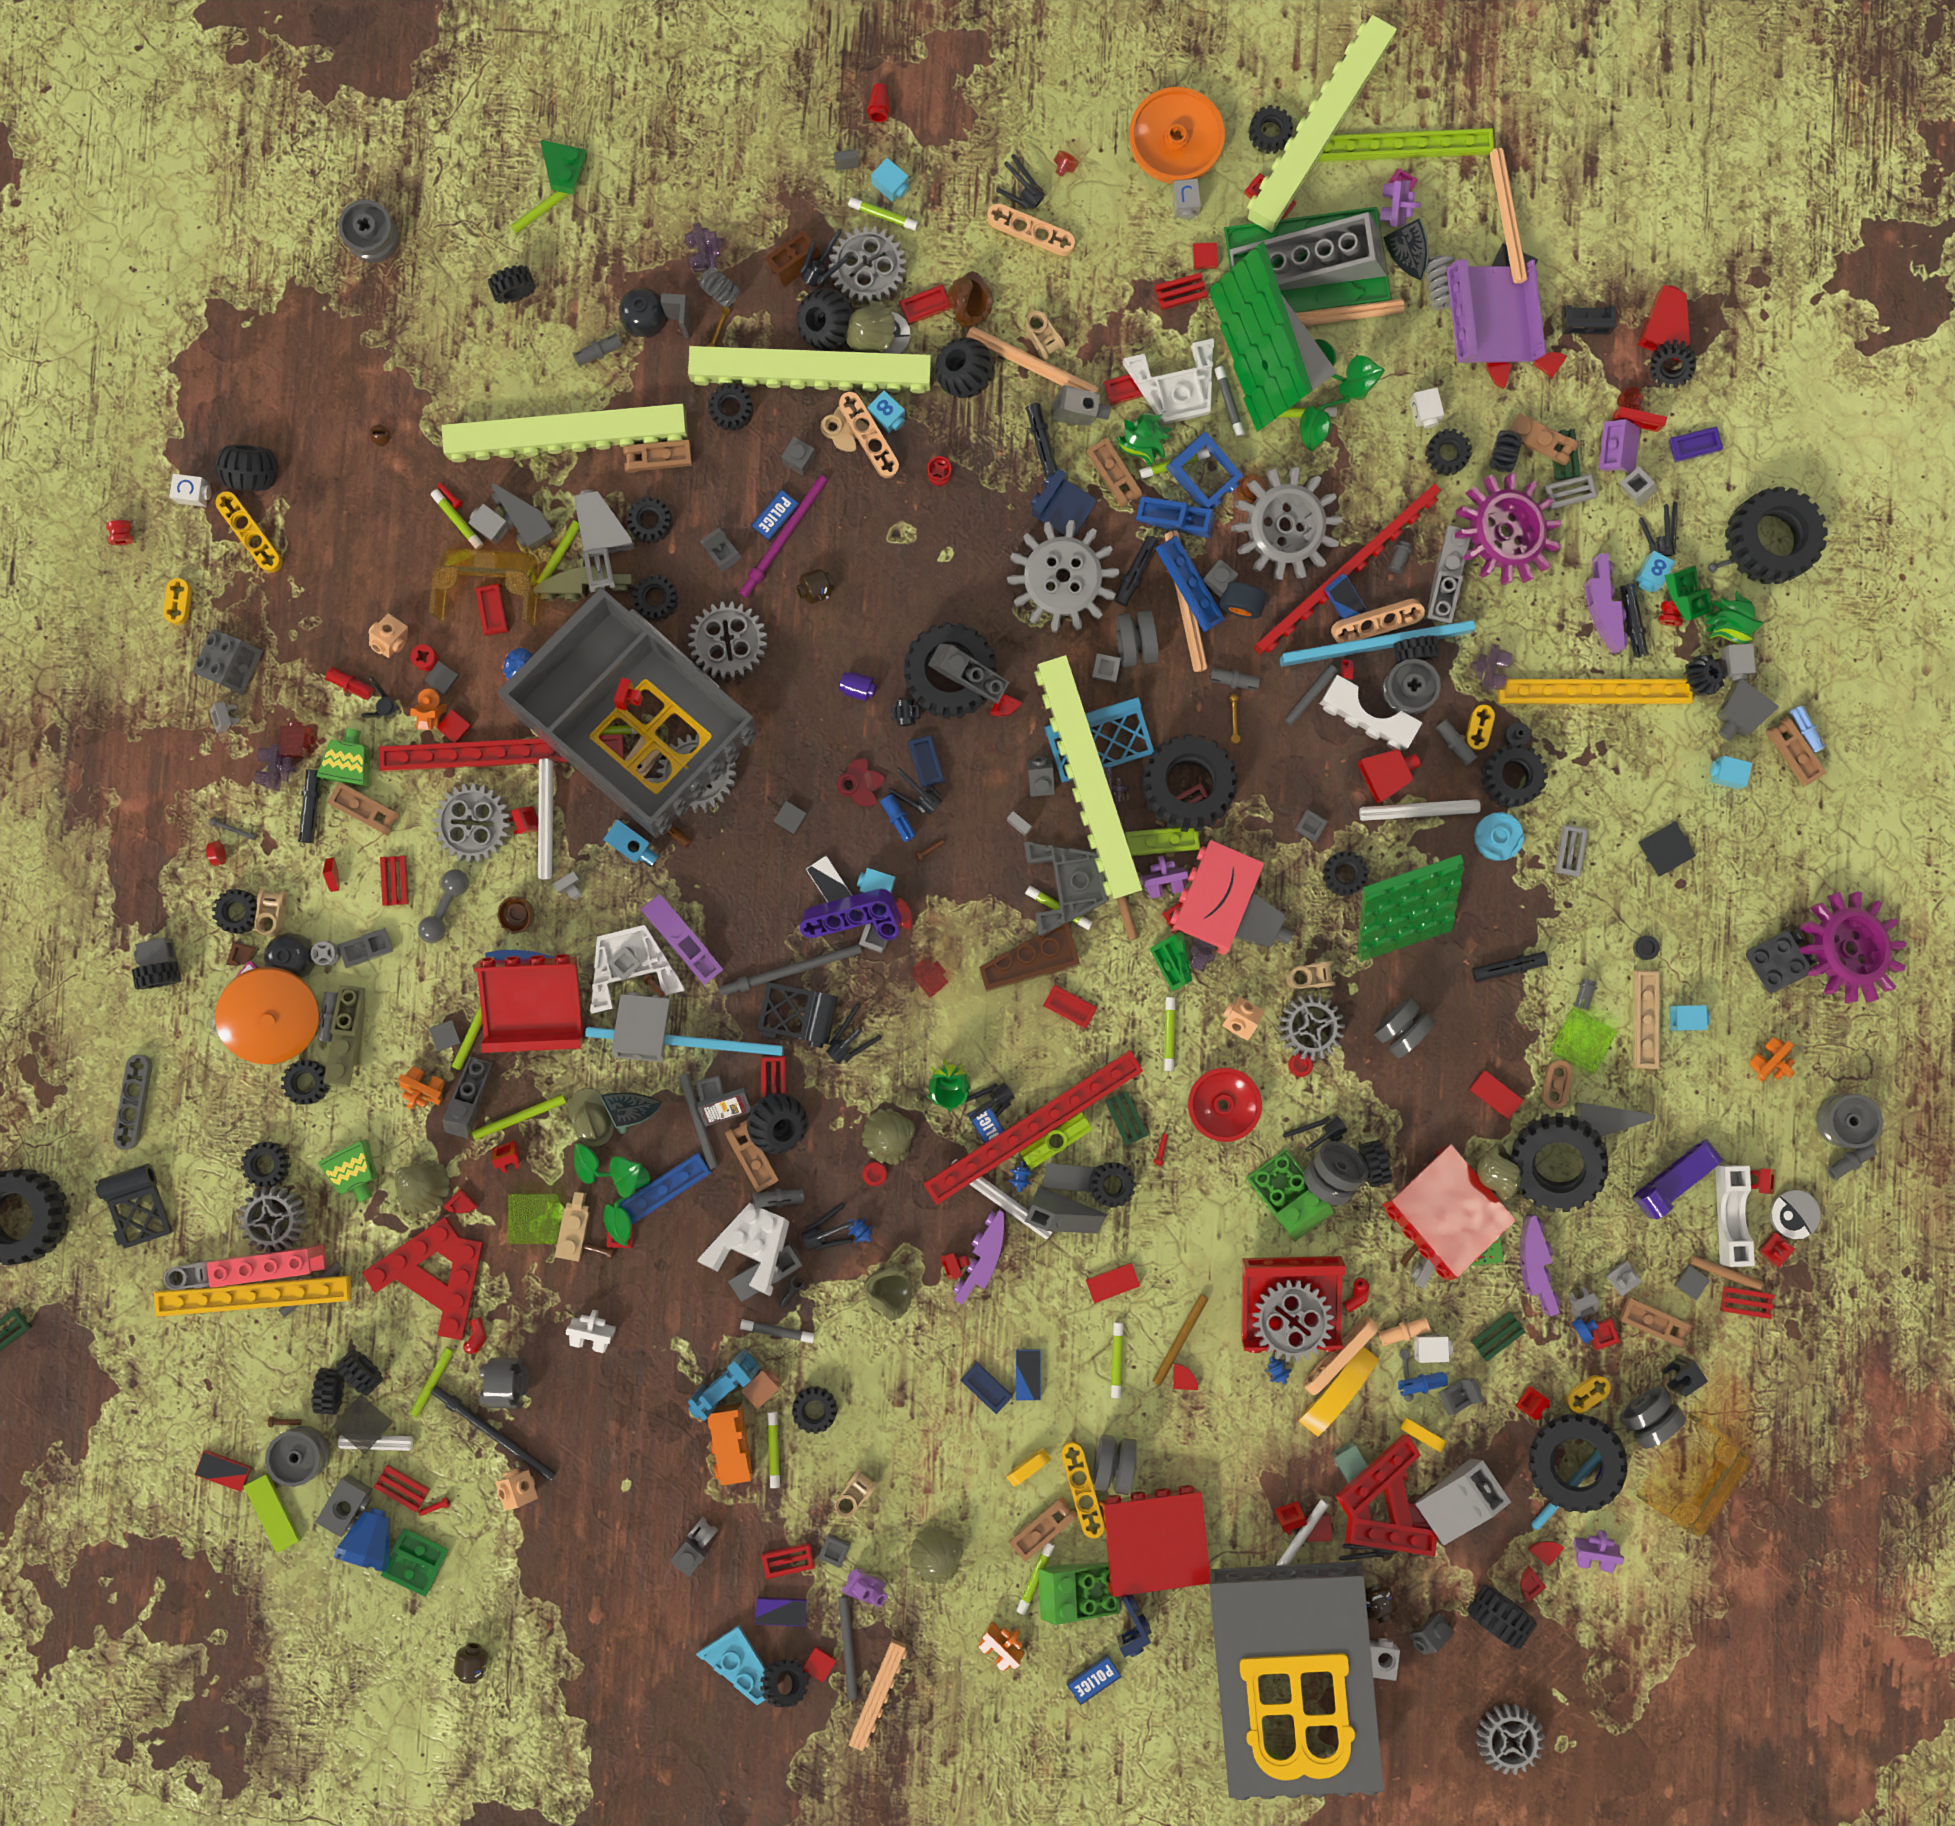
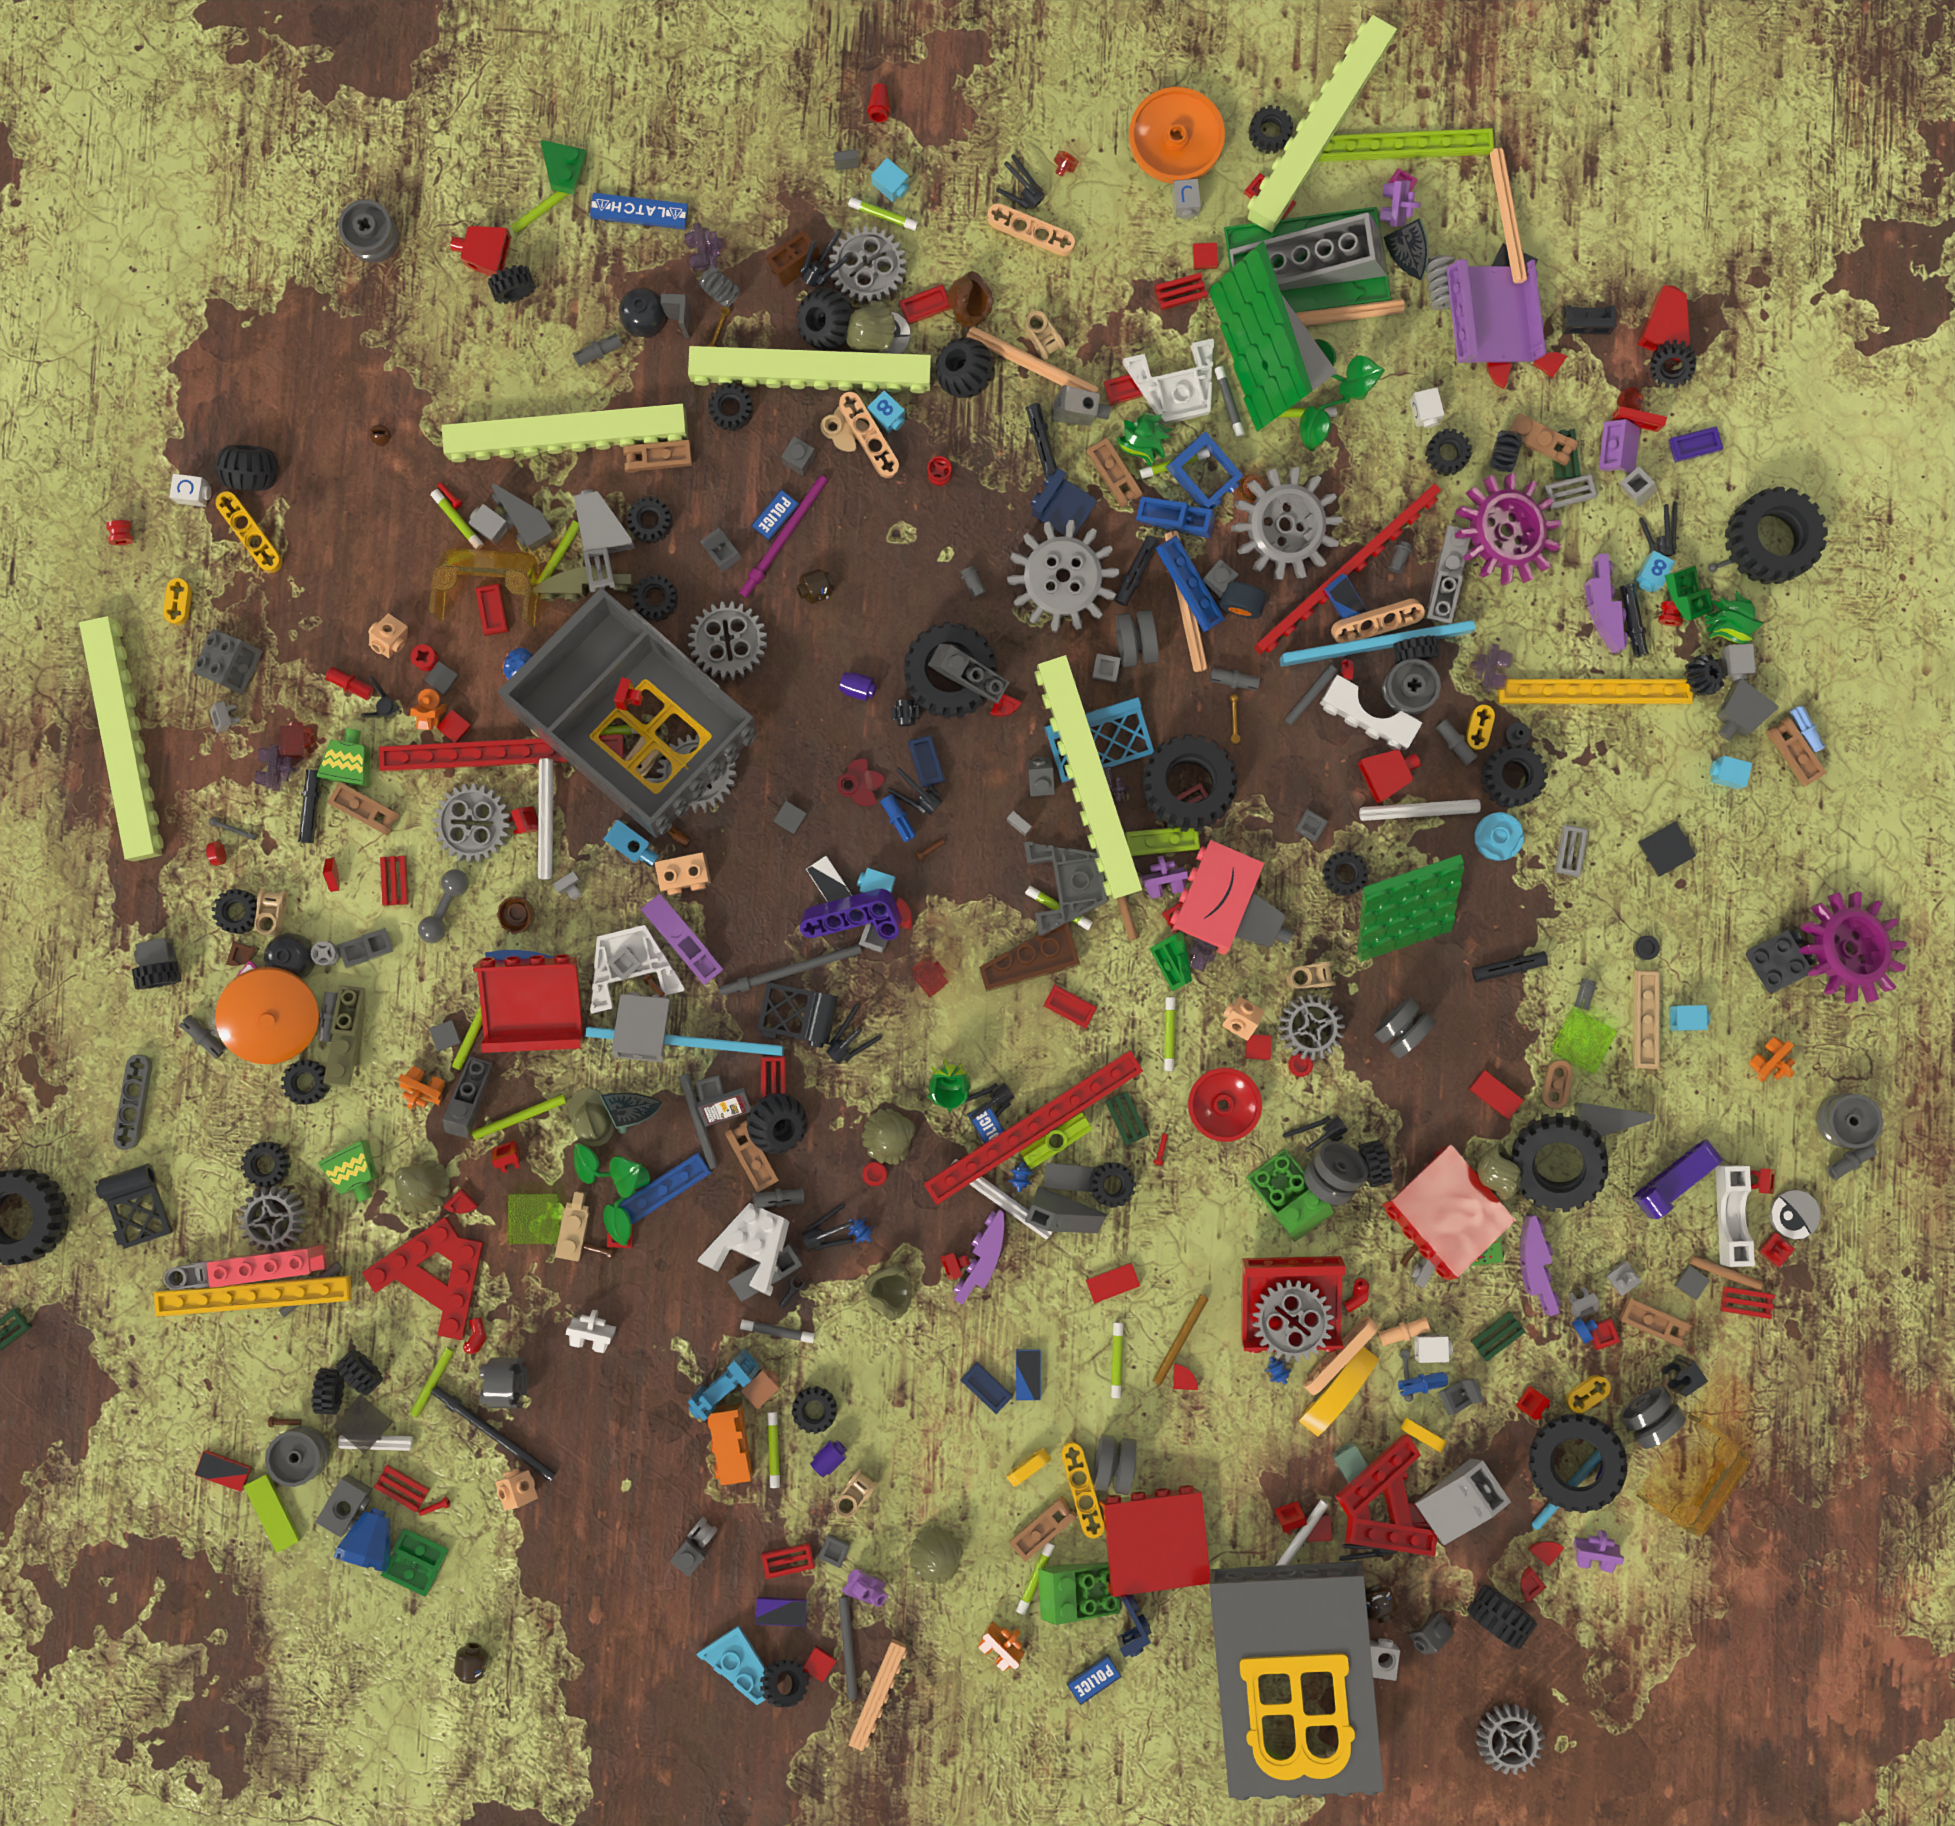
none -> yellowish green brick [79,616,164,862]
none -> dark grey pin [179,1015,227,1059]
none -> red torso [450,226,512,277]
none -> blue tile [590,193,689,230]
none -> light nougat brick [655,852,711,896]
none -> dark purple brick [810,1440,847,1478]
none -> dark grey pin [960,566,987,598]
none -> red tile [1245,1034,1272,1060]

